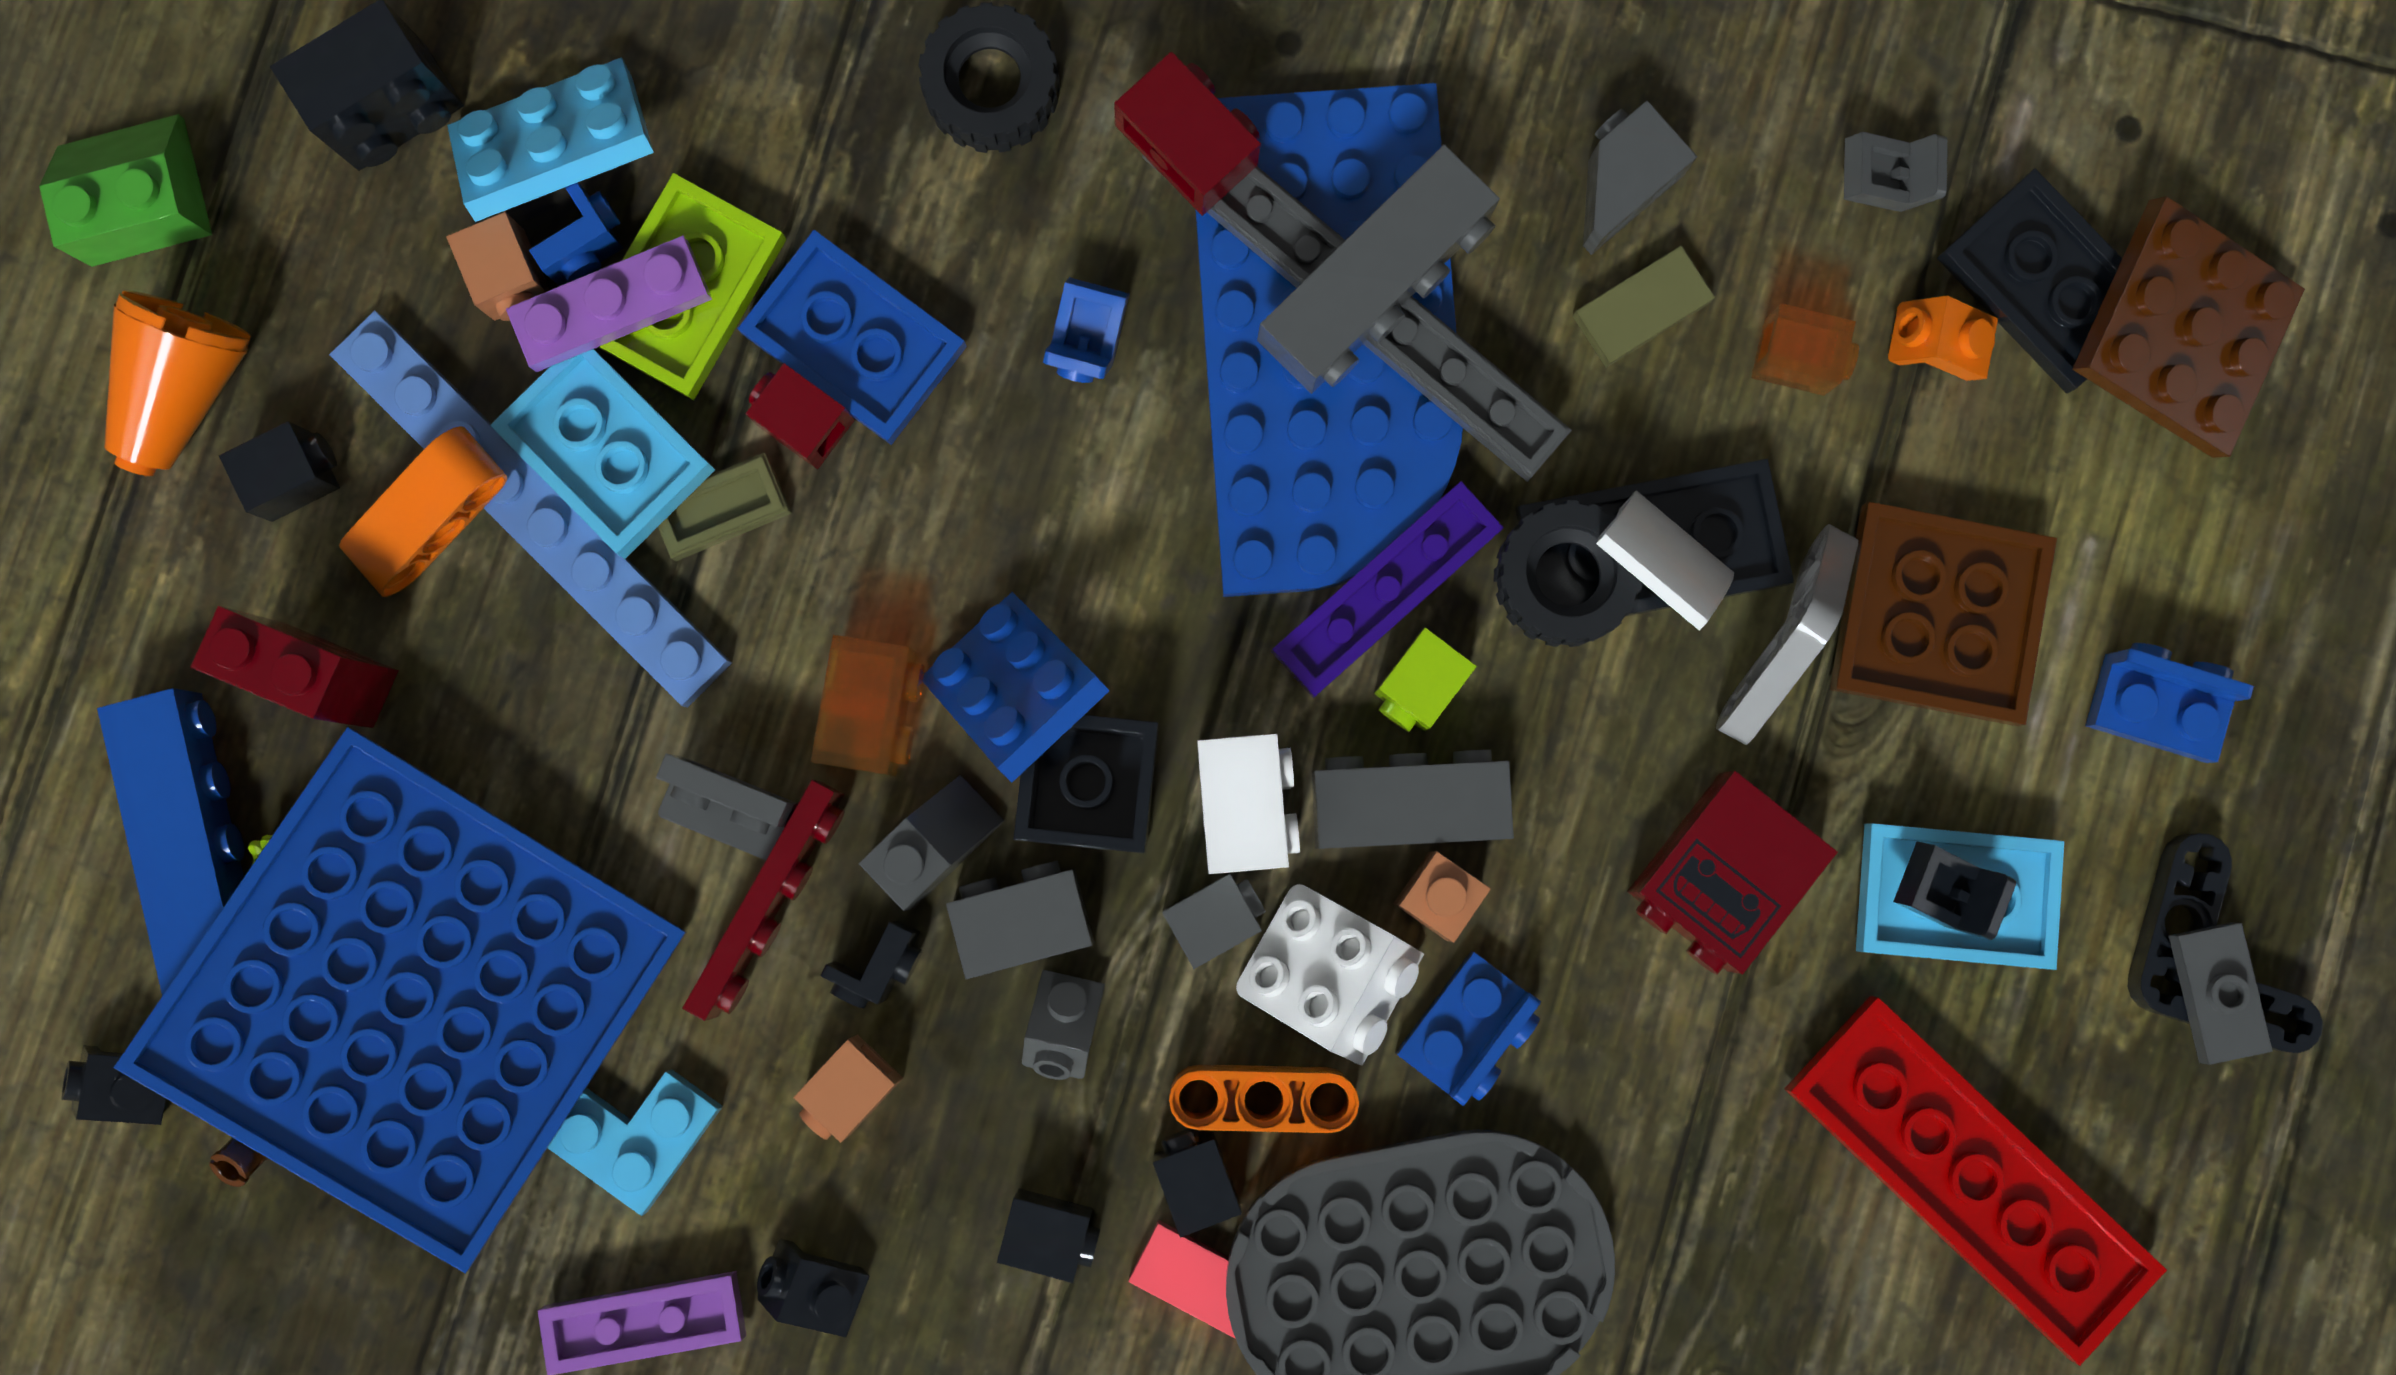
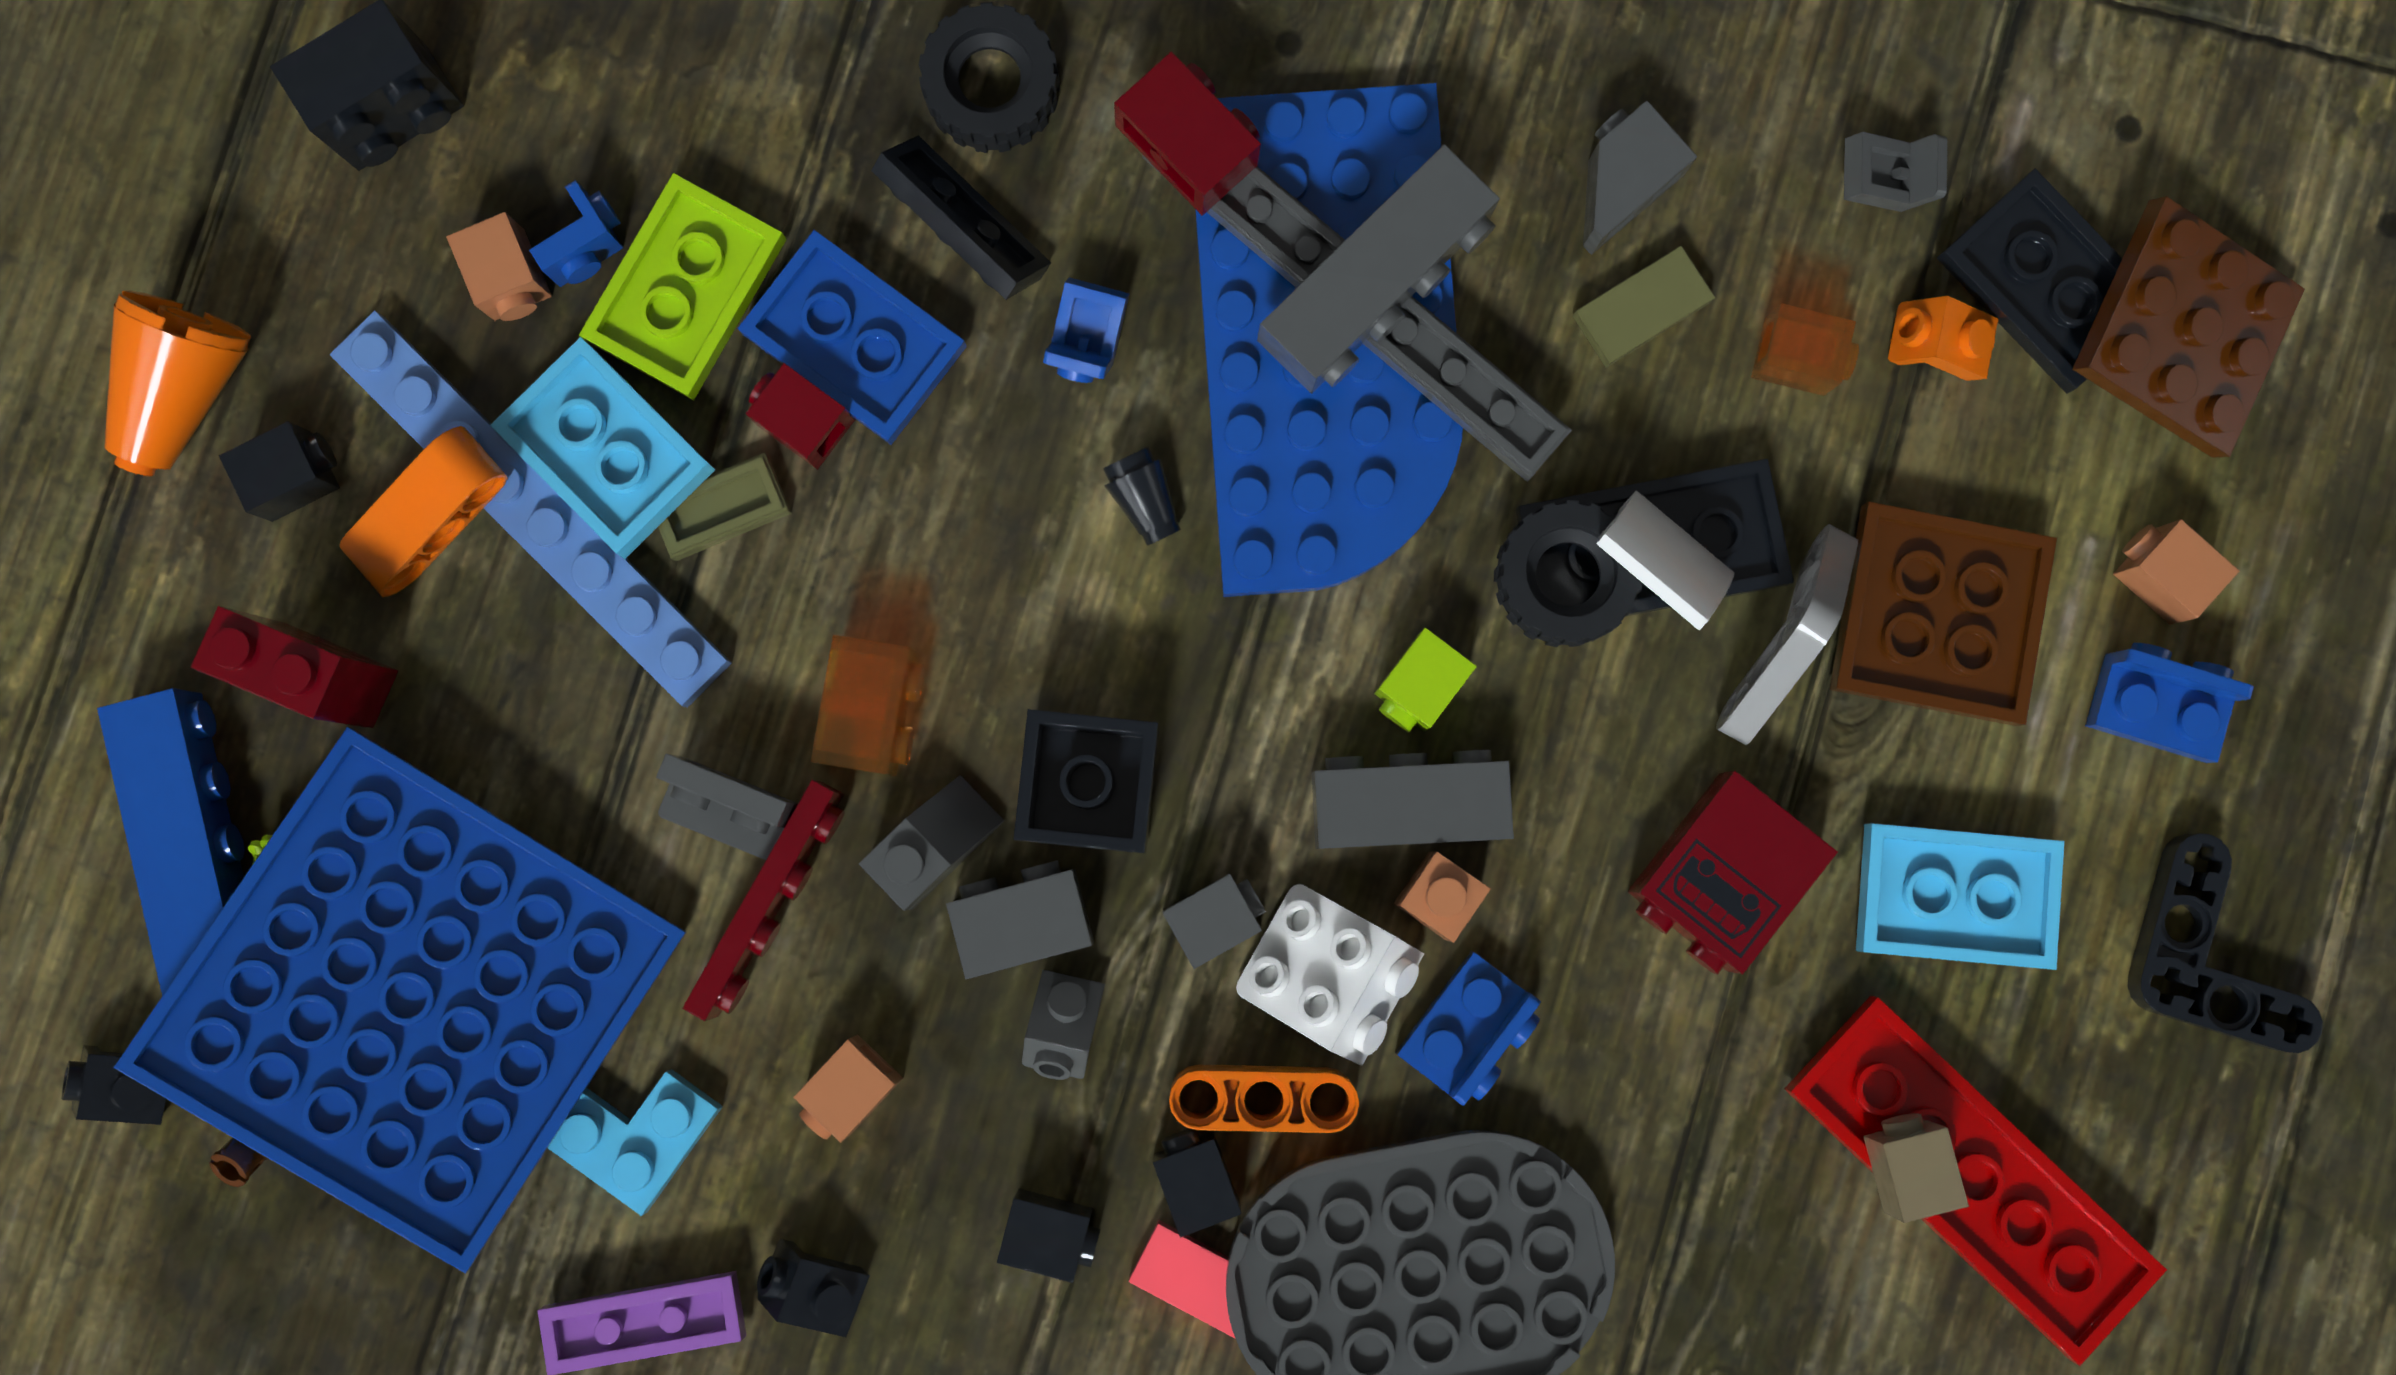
bright green slope [39,114,212,267] -> none
medium azure plate [447,57,654,222] -> none
medium lavender plate [506,236,712,372] -> none
black bracket [820,920,923,1009] -> none
blue plate [920,592,1109,783] -> none
white brick [1197,734,1300,874] -> none
dark purple plate [1271,481,1504,699] -> none
black bracket [1893,841,2016,940] -> none
dark grey plate [2169,922,2273,1065] -> none
none -> black plate [871,135,1051,300]
none -> black cone [1103,447,1181,546]
none -> dark tan brick [1863,1113,1969,1223]
none -> nougat brick [2113,519,2240,625]

